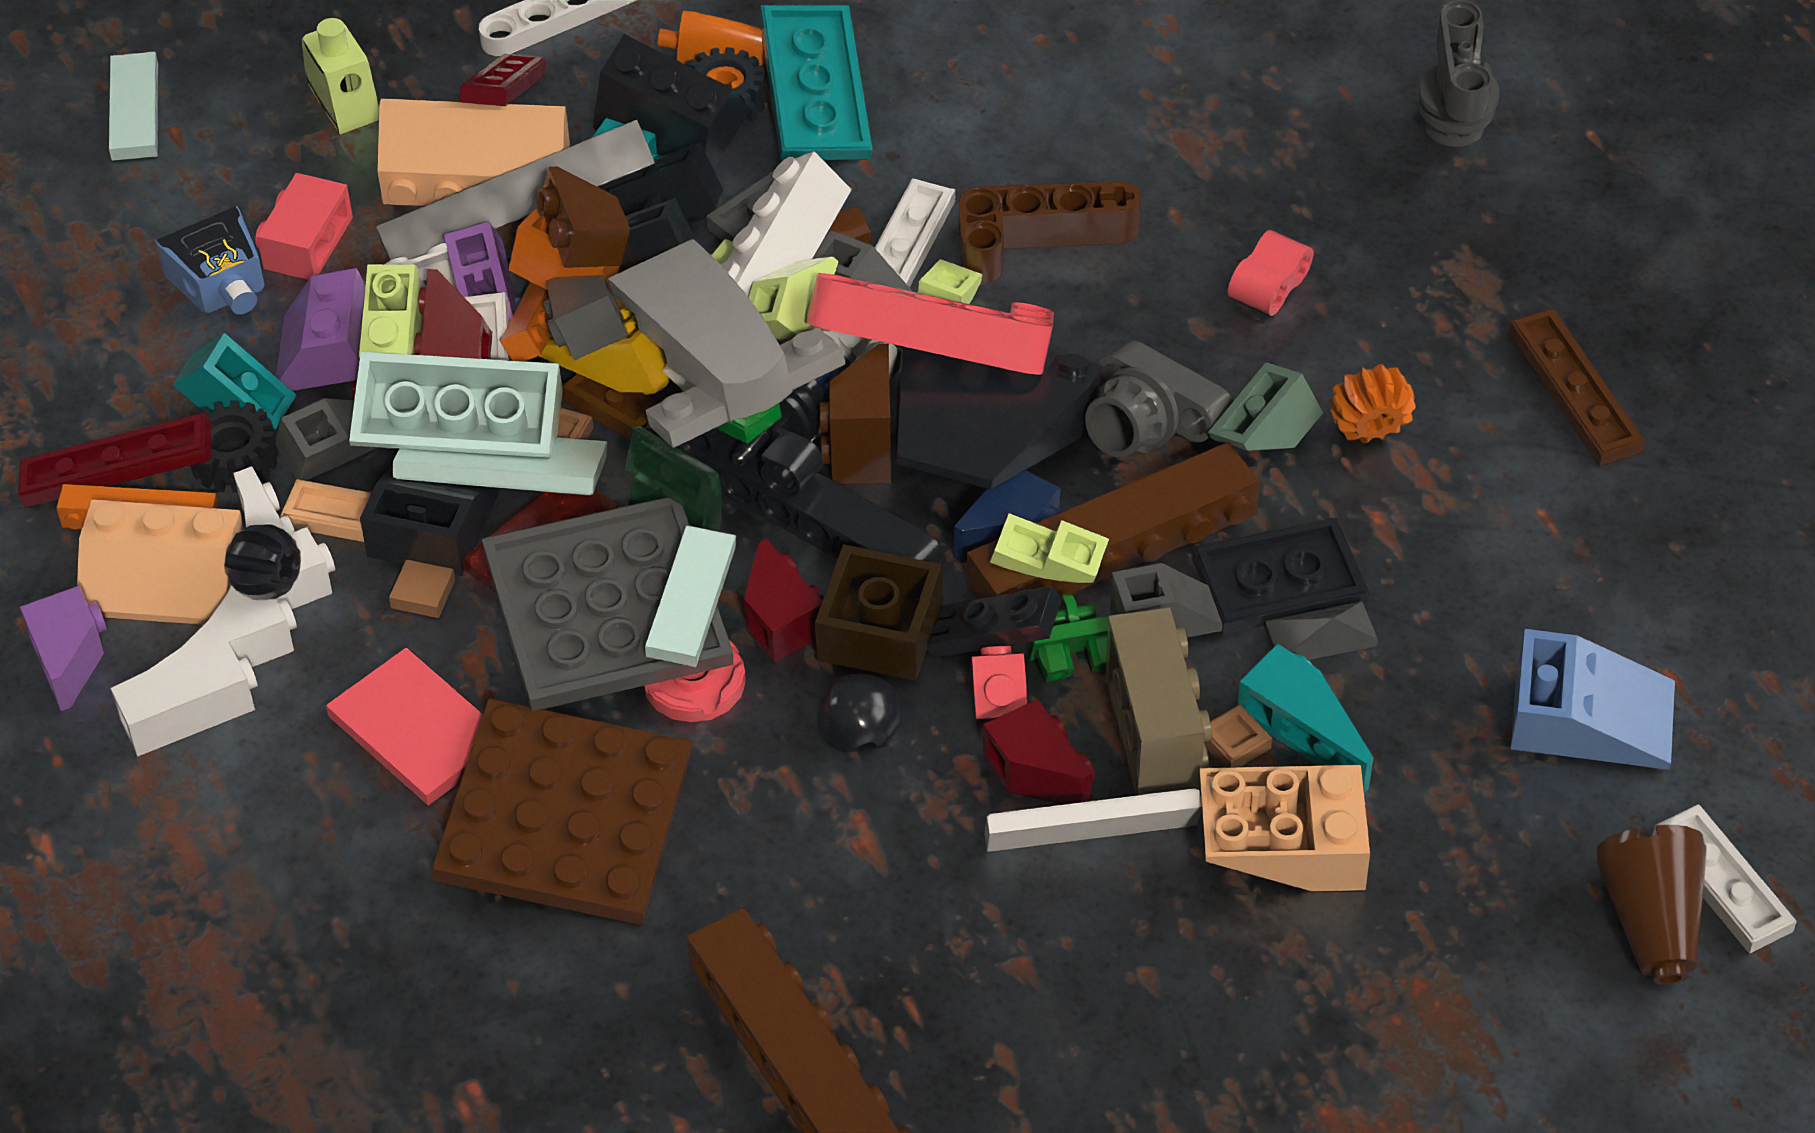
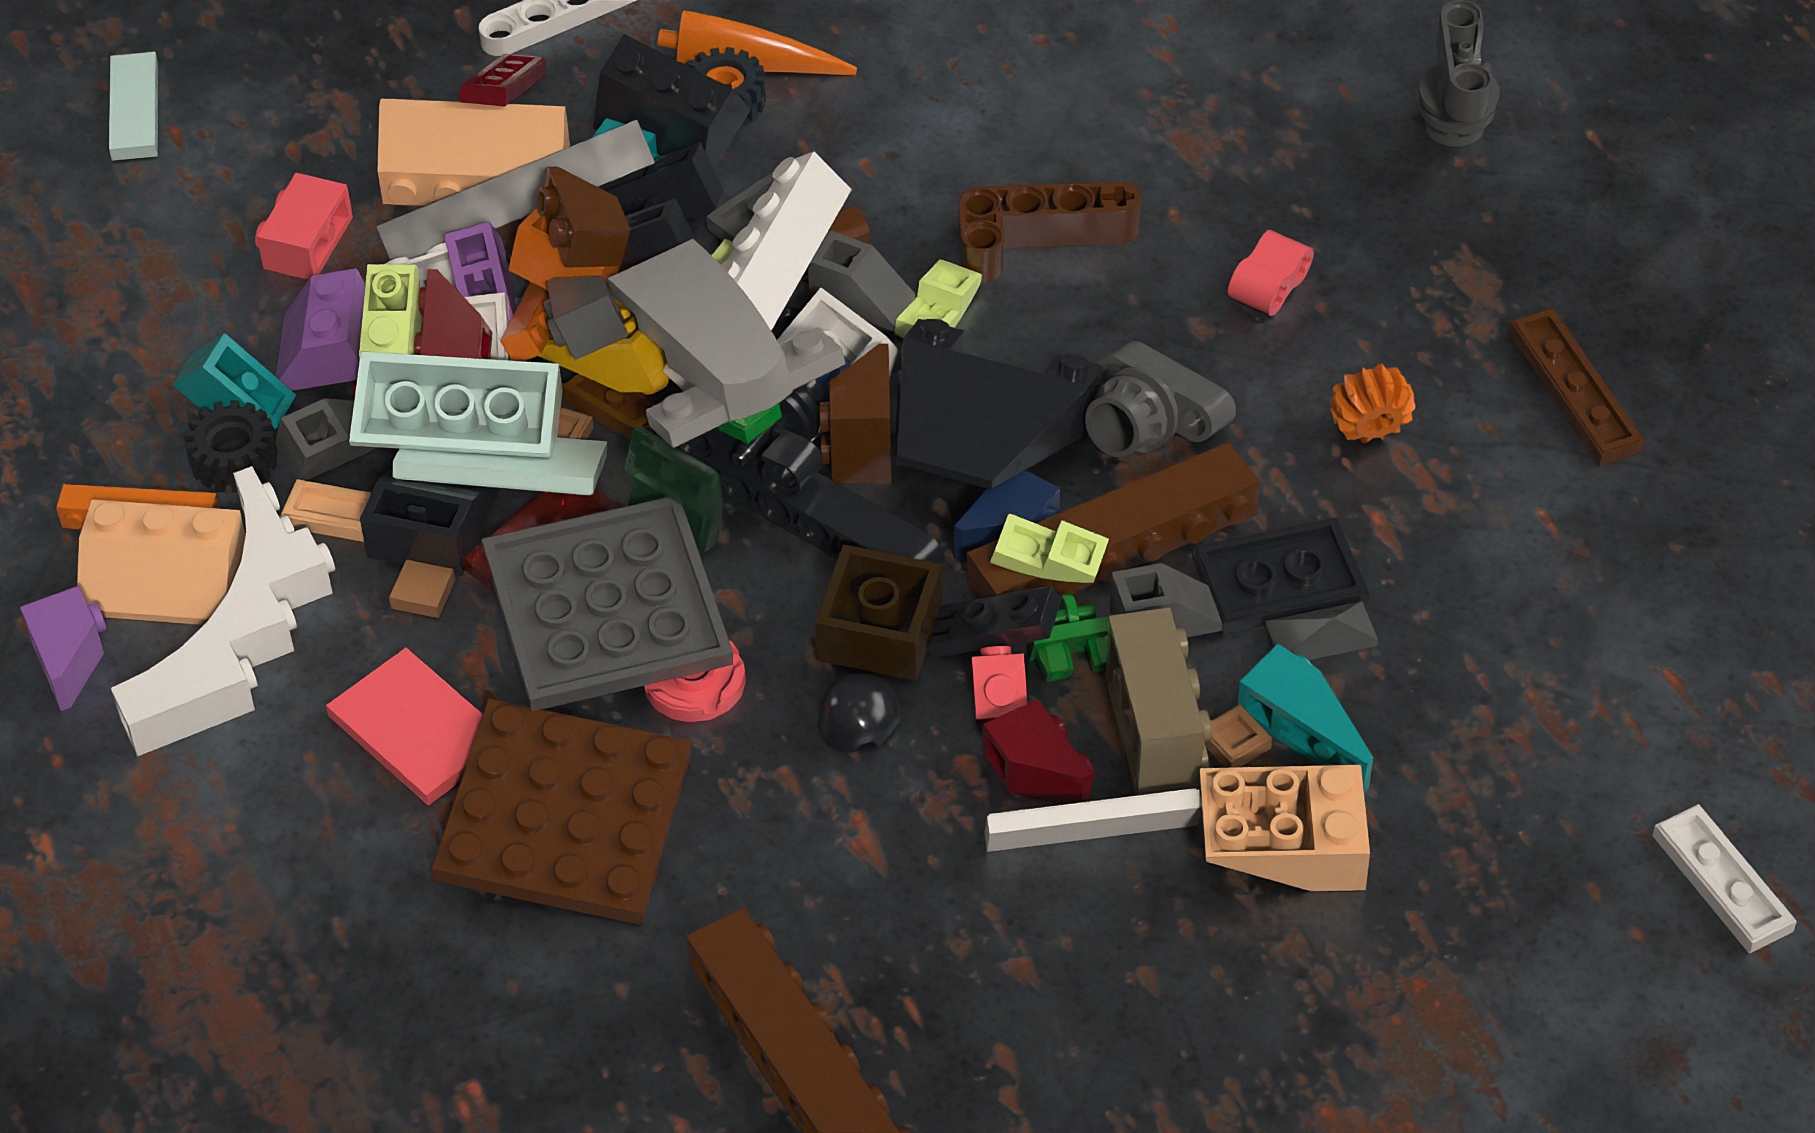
dark red tile [18,413,211,507] -> none
torso [155,206,265,314] -> none
black piece [224,524,301,600] -> none
yellowish green torso [301,18,379,134] -> none
light aqua tile [645,525,736,667] -> none
dark red slope [744,539,824,663] -> none
yellowish green slope [749,257,838,345] -> none
teal tile [759,5,873,160] -> none
coral beam [807,273,1054,375] -> none
white tile [875,178,955,287] -> none
sand green slope [1208,362,1323,451] -> none
medium blue slope [1510,629,1675,770] -> none
reddish brown cone [1597,825,1707,985] -> none

